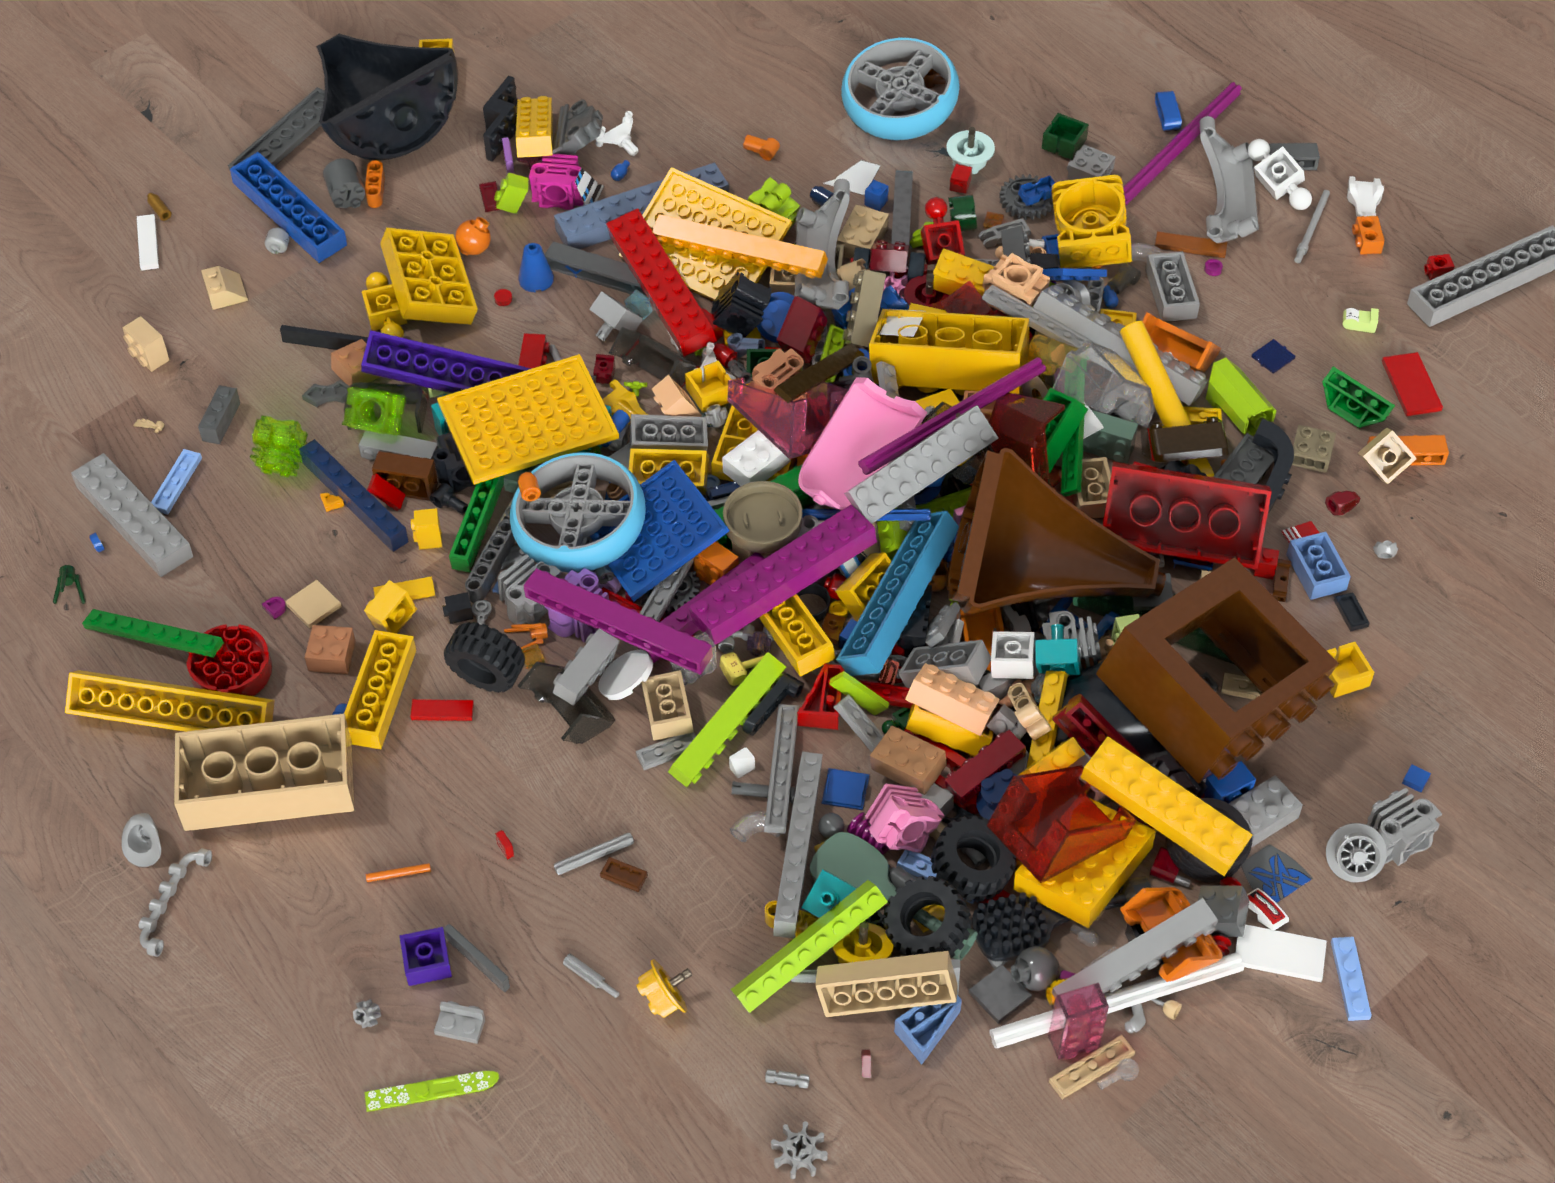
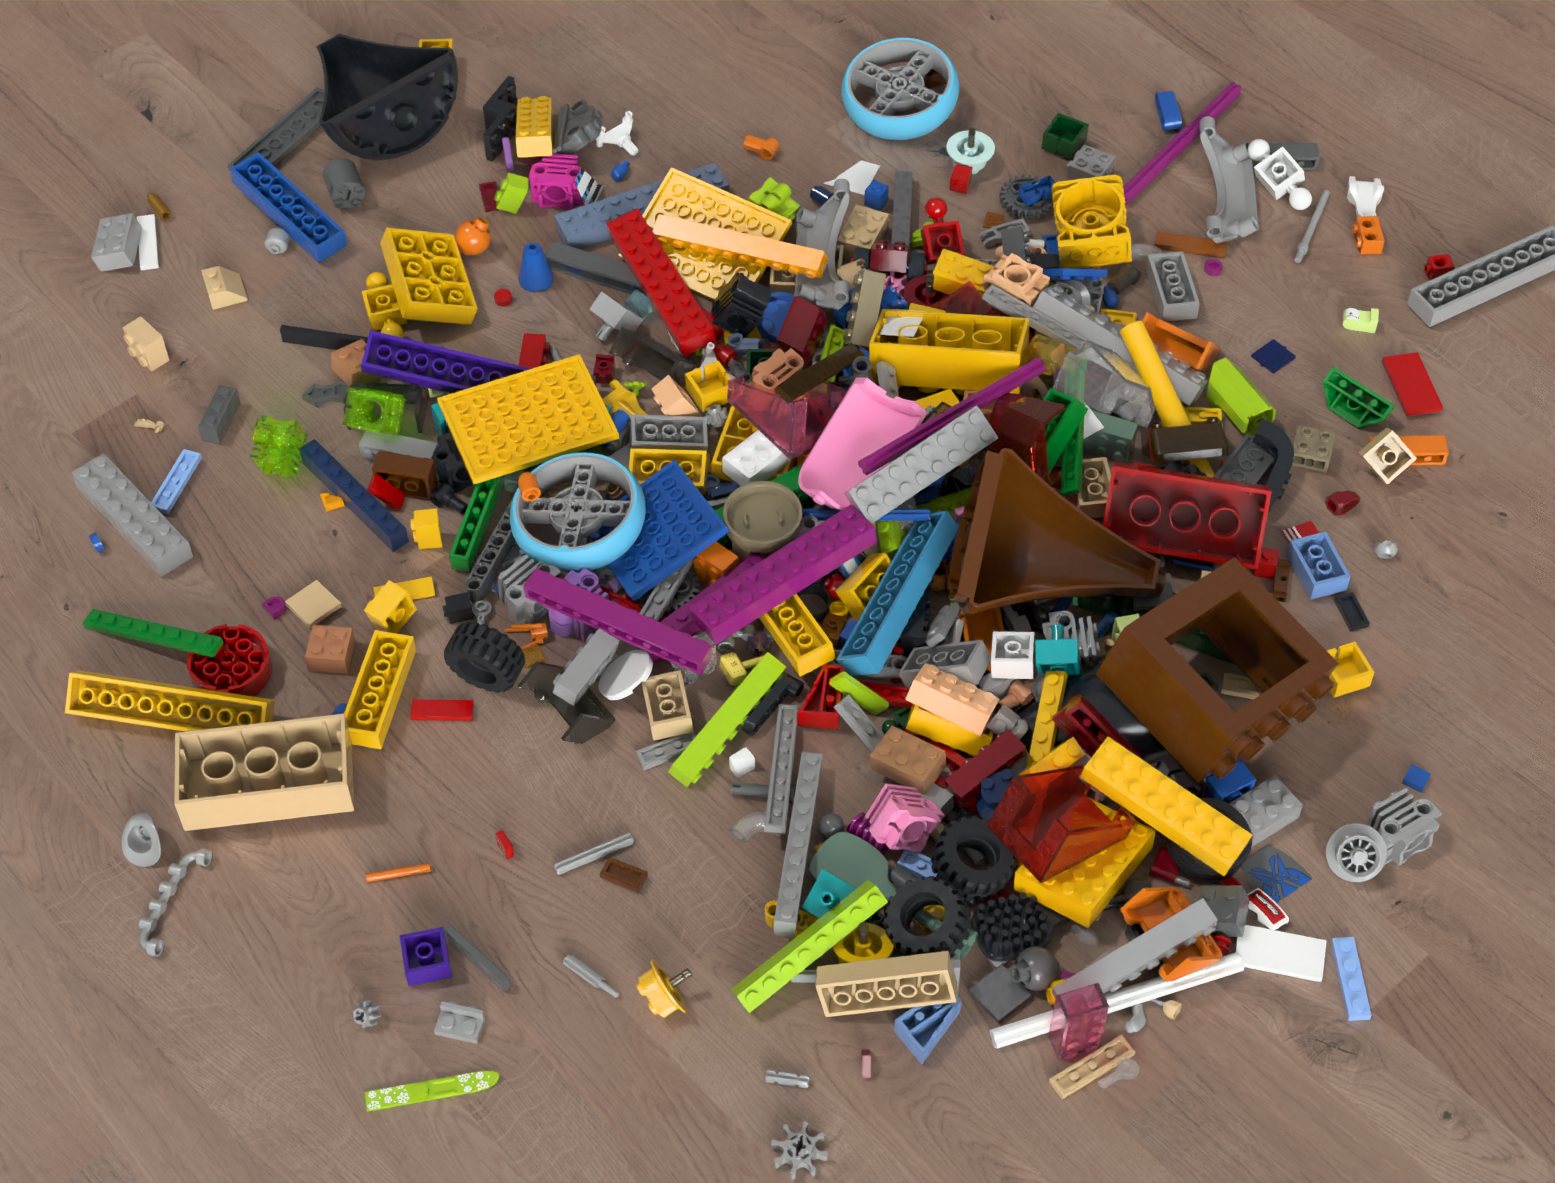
dark green plant [53,565,86,604] -> none
orange beam [365,160,385,208] -> none
blue piece [821,768,870,811] -> none
clear red sticker [878,658,899,685] -> none
dark green brick [948,195,977,231] -> none
tan piece [1008,683,1052,741] -> none
none -> light grey brick [91,213,142,272]

